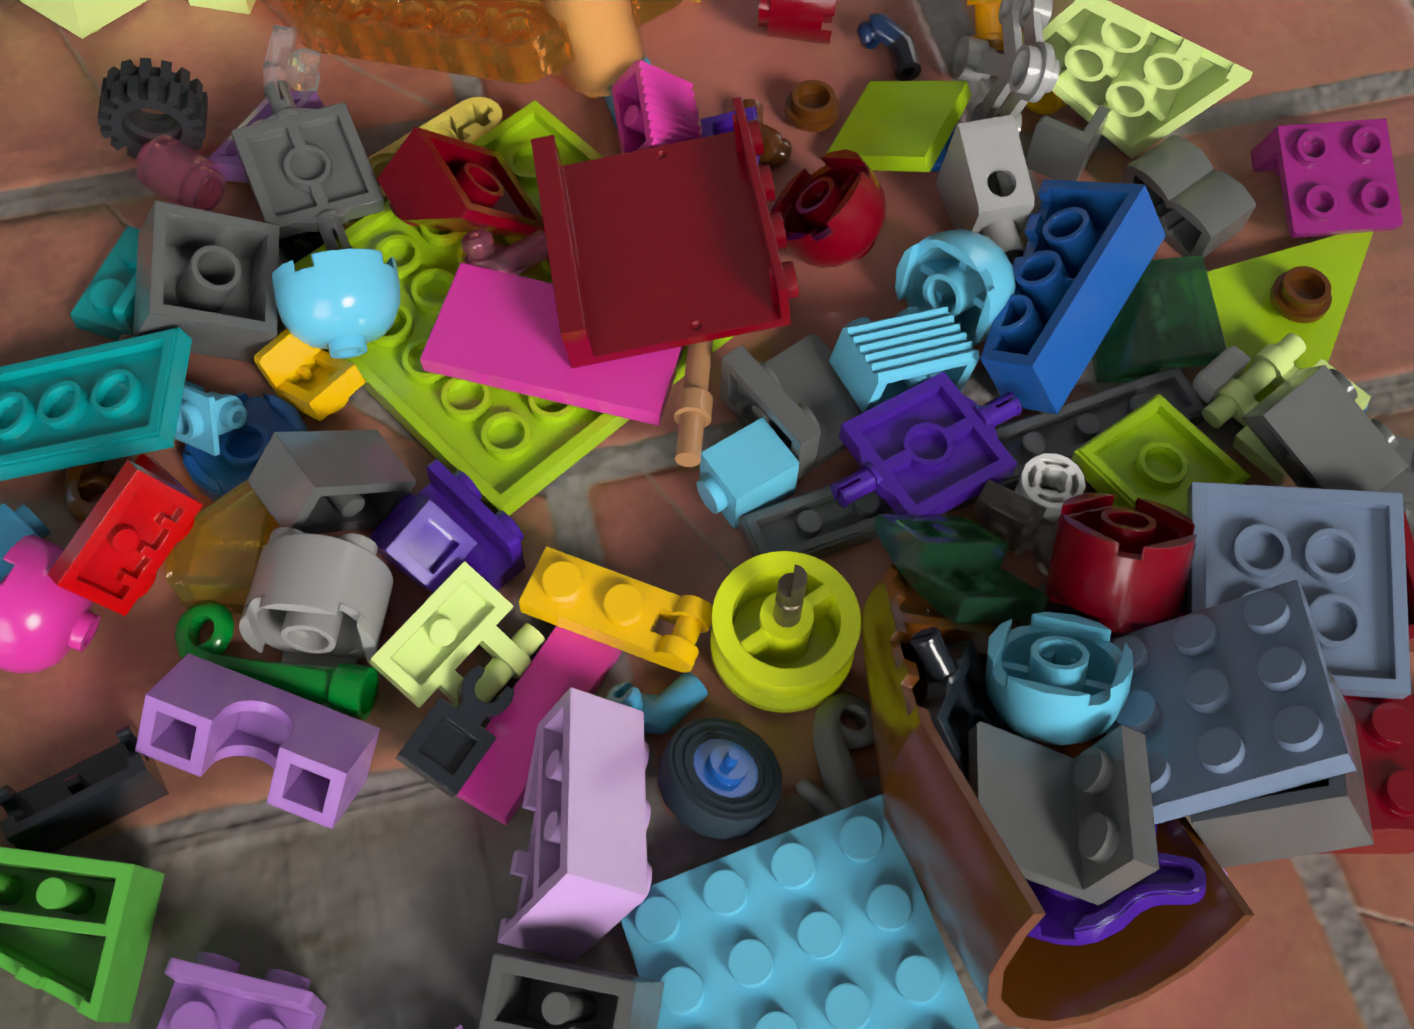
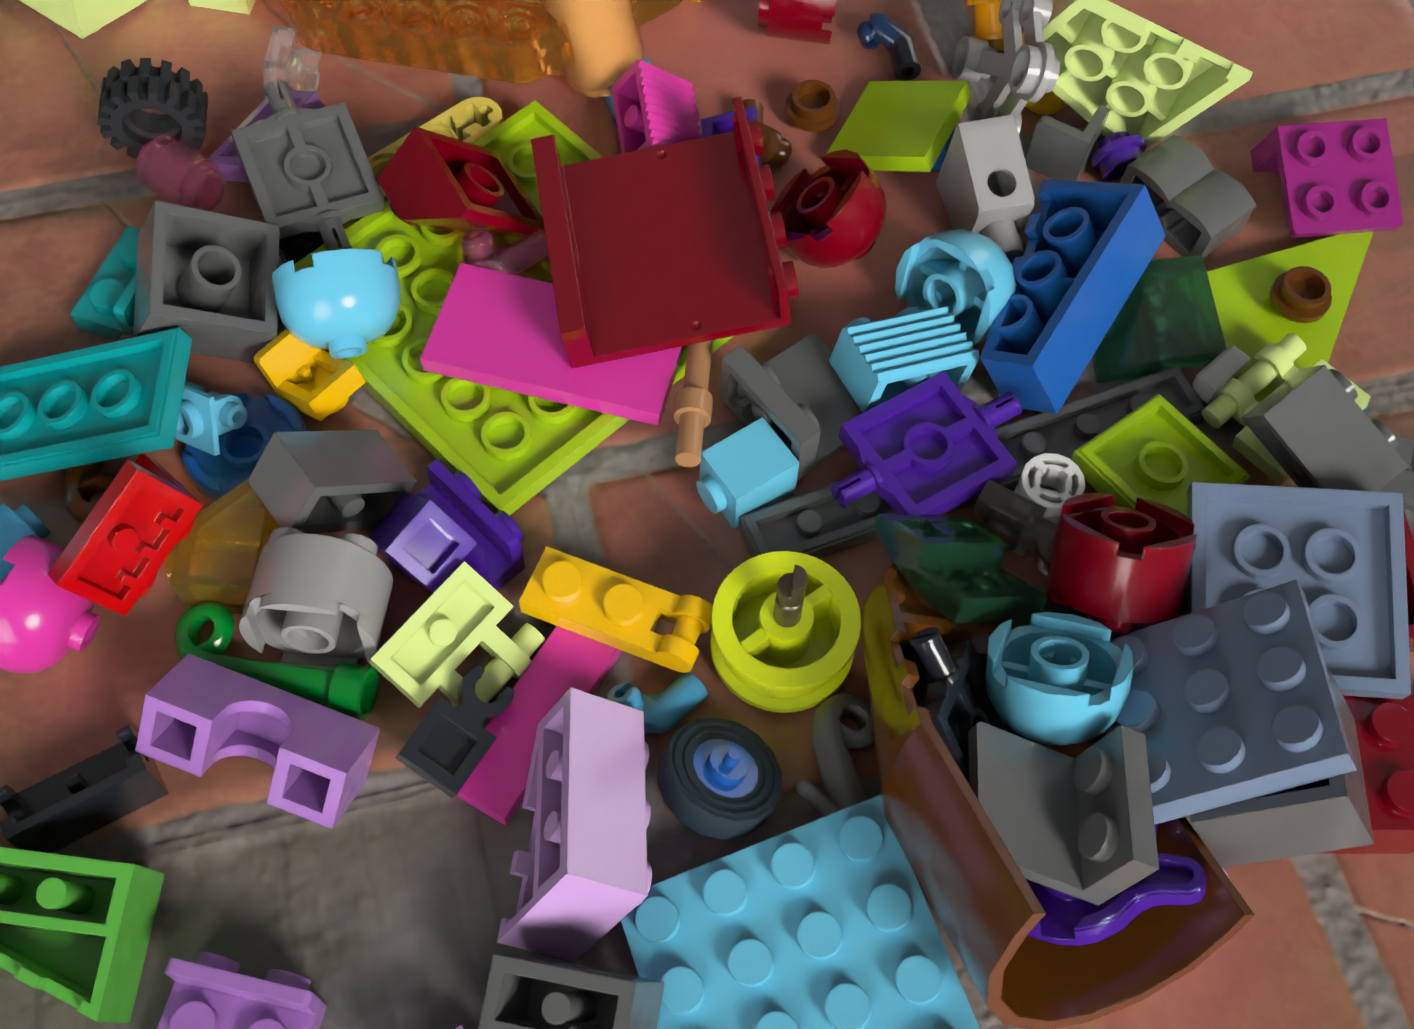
none -> dark purple plate [1090,131,1147,181]

